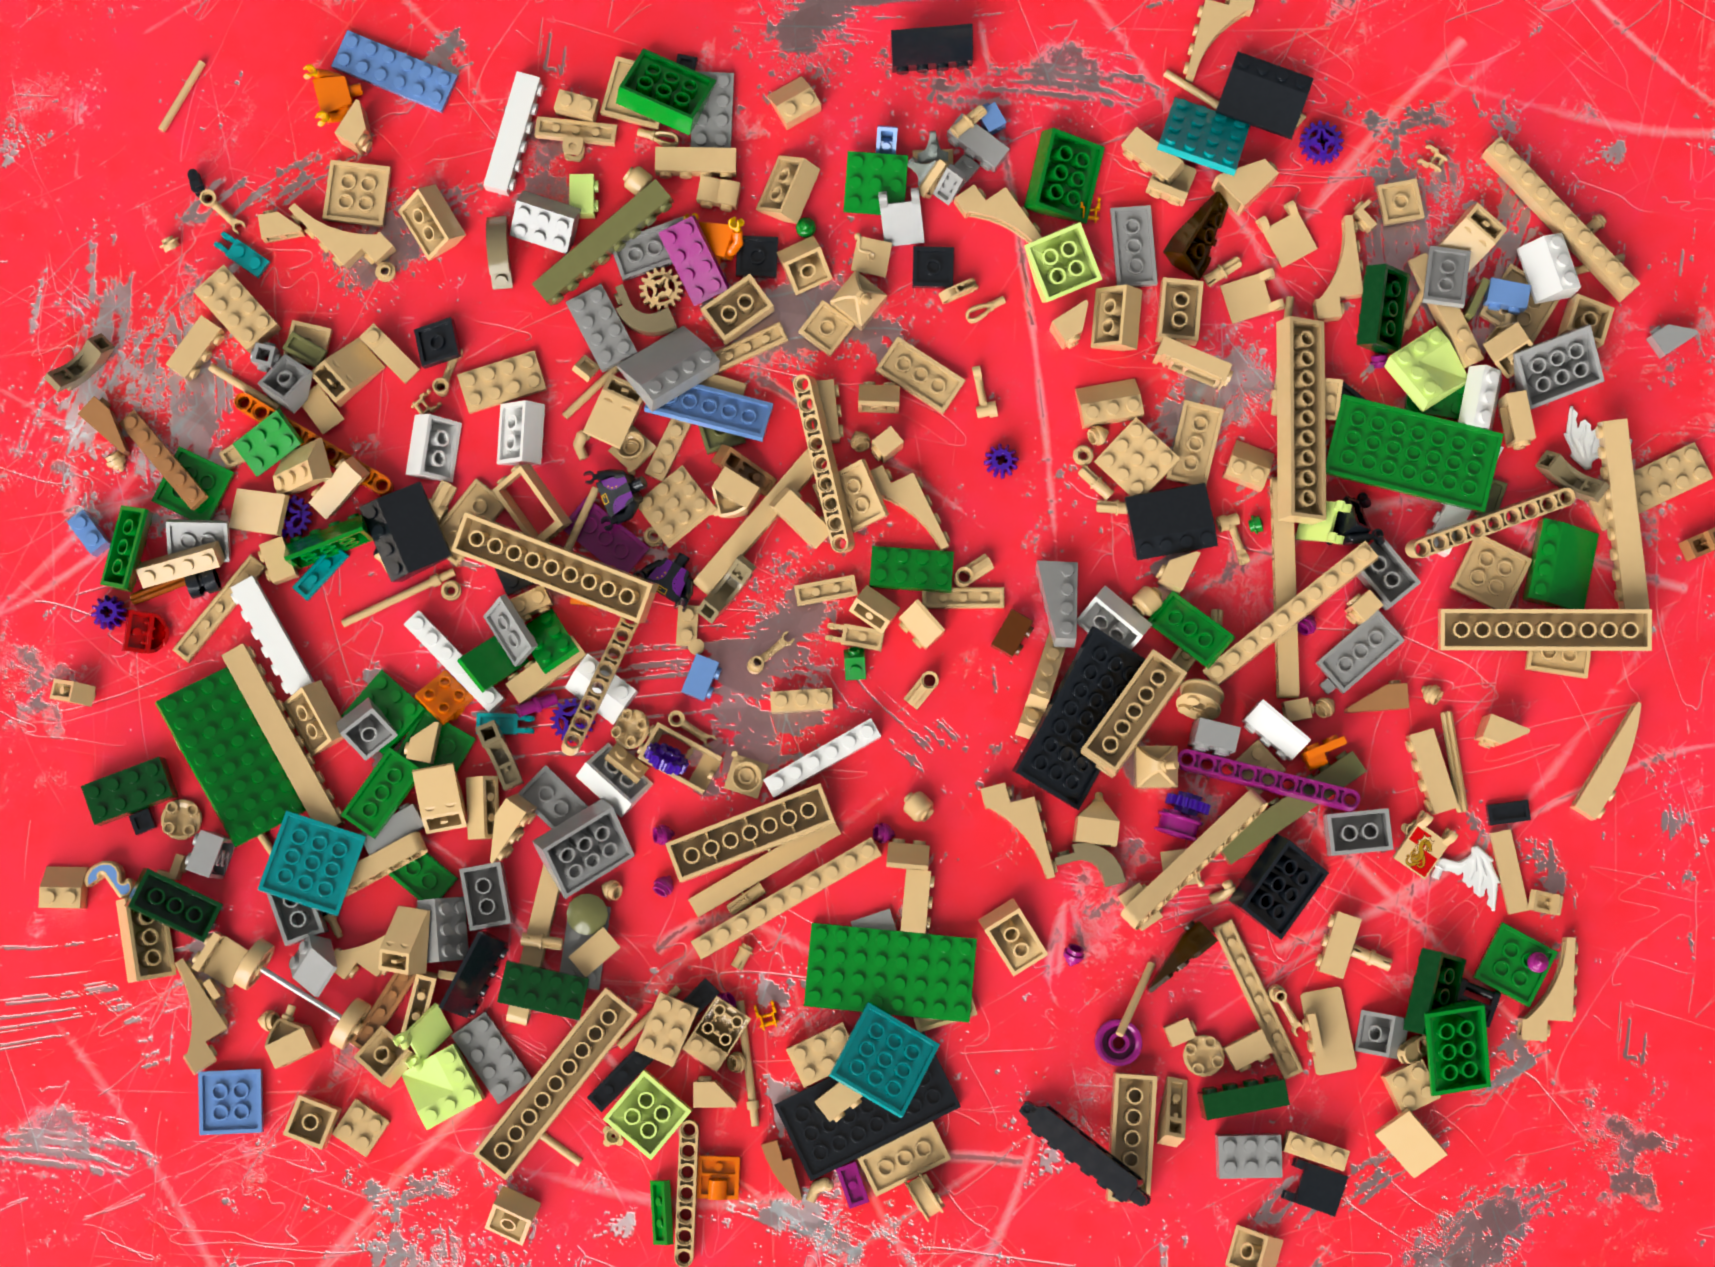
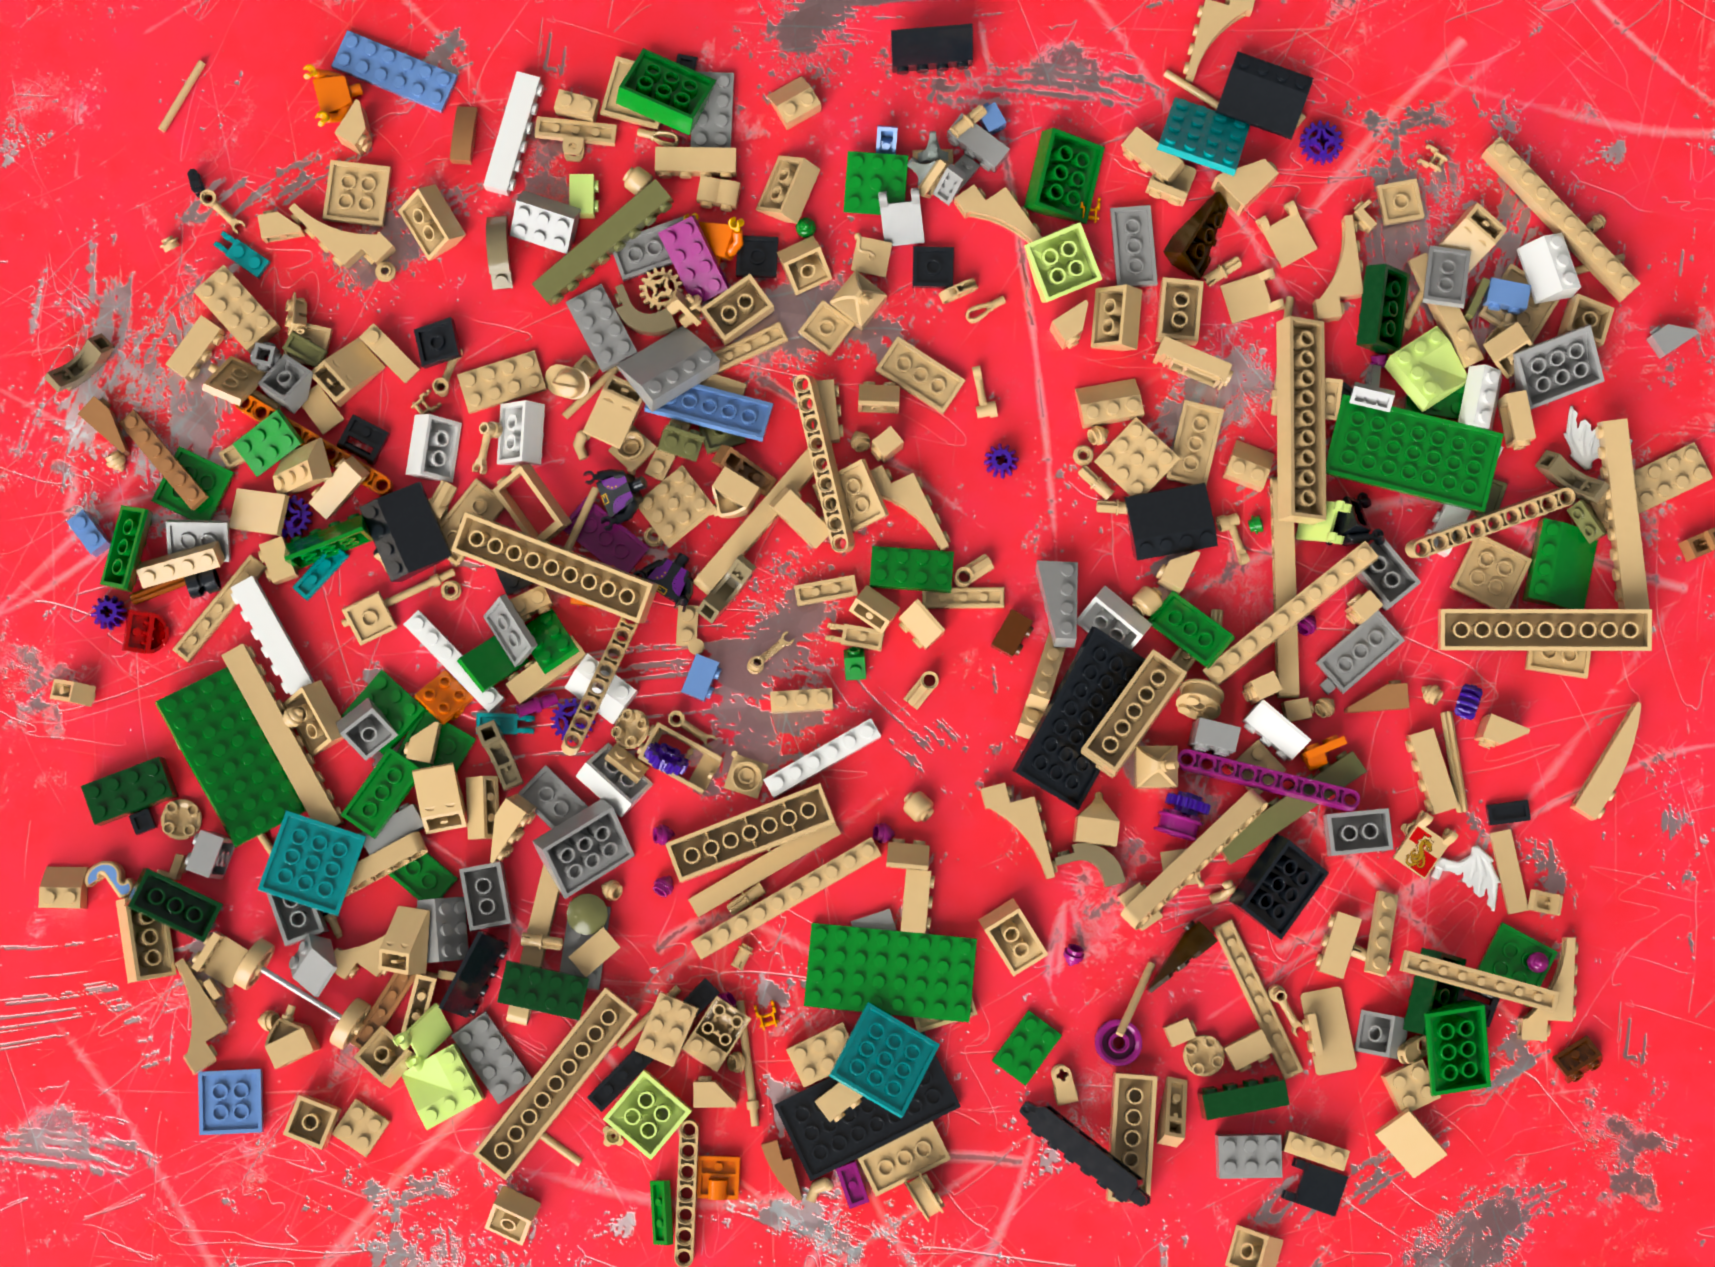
none -> tan plate [202,356,267,406]
none -> tan plate [282,707,303,728]
none -> tan hinge [285,292,307,336]
none -> black plate [337,415,390,466]
none -> tan tile [342,591,398,646]
none -> medium nougat slope [450,106,478,165]
none -> tan brick [472,421,503,475]
none -> tan piece [545,364,590,399]
none -> olive bracket [657,423,705,462]
none -> tan hips [666,289,702,328]
none -> green plate [992,1010,1062,1086]
none -> tan piece [1051,1064,1078,1106]
none -> tan brick [1242,671,1283,705]
none -> light grey bracket [1349,364,1395,412]
none -> tan plate [1364,890,1398,977]
none -> tan plate [1399,950,1560,1013]
none -> dark purple gear [1454,684,1483,720]
none -> reddish brown bracket [1552,1035,1602,1083]
none -> olive bracket [1567,500,1607,544]

